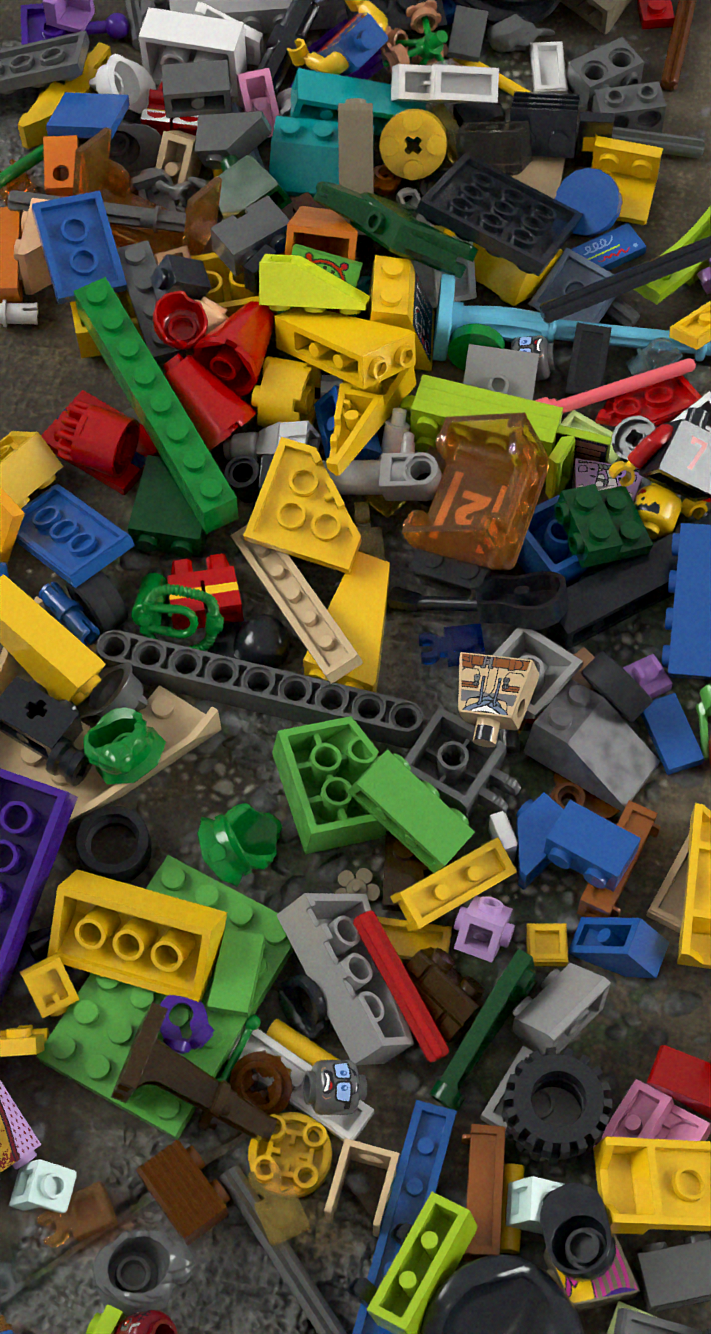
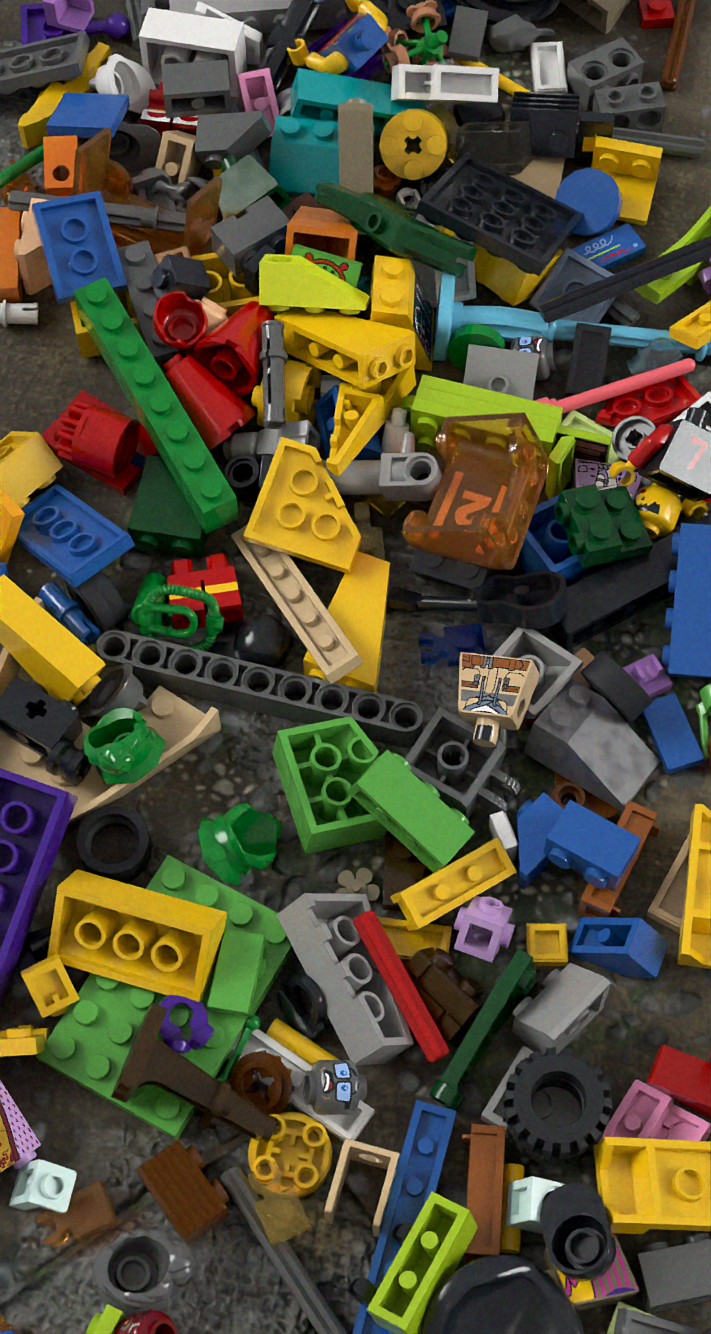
none -> dark grey pin [259,320,288,430]

